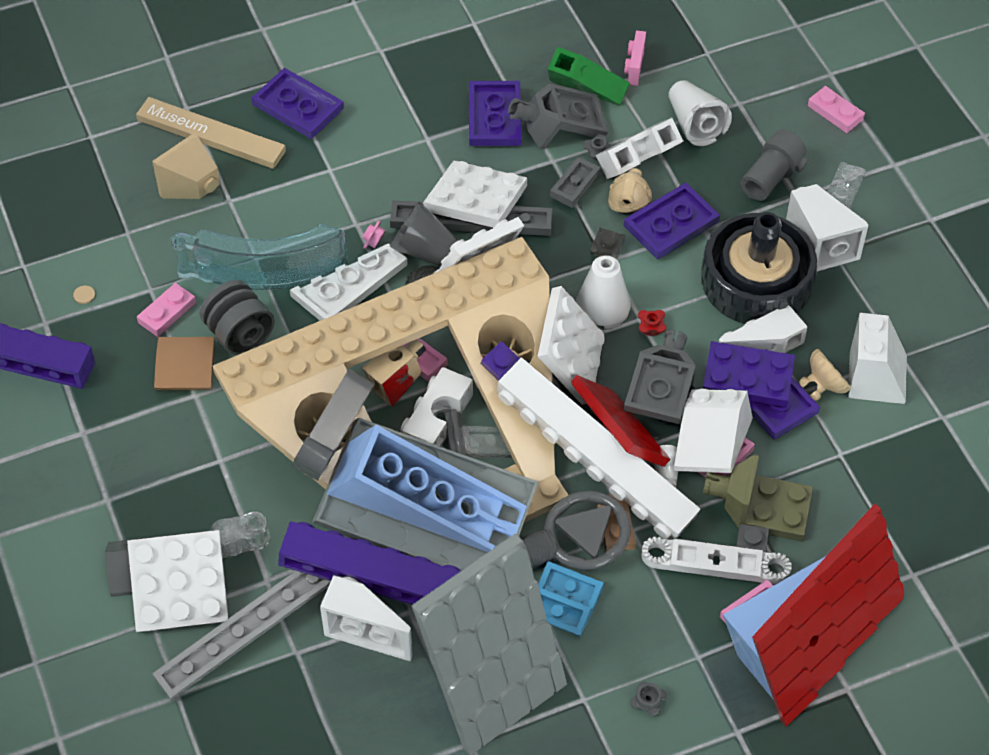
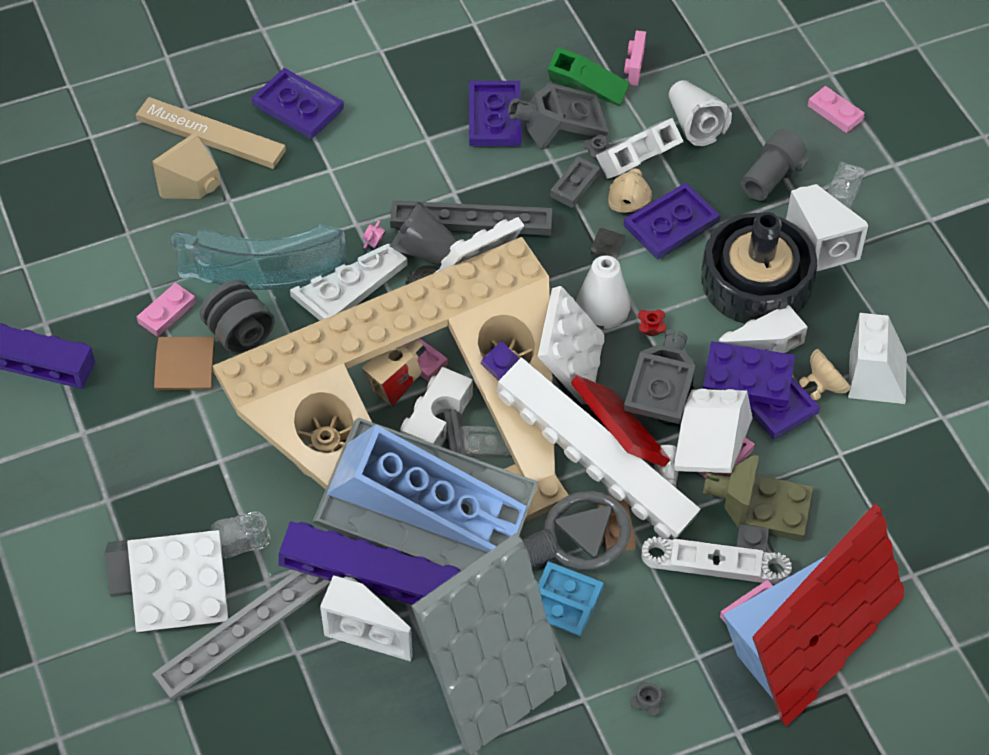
tan piece [73,286,95,304] -> none
beam [292,369,375,481] -> none
white plate [423,161,527,227] -> none

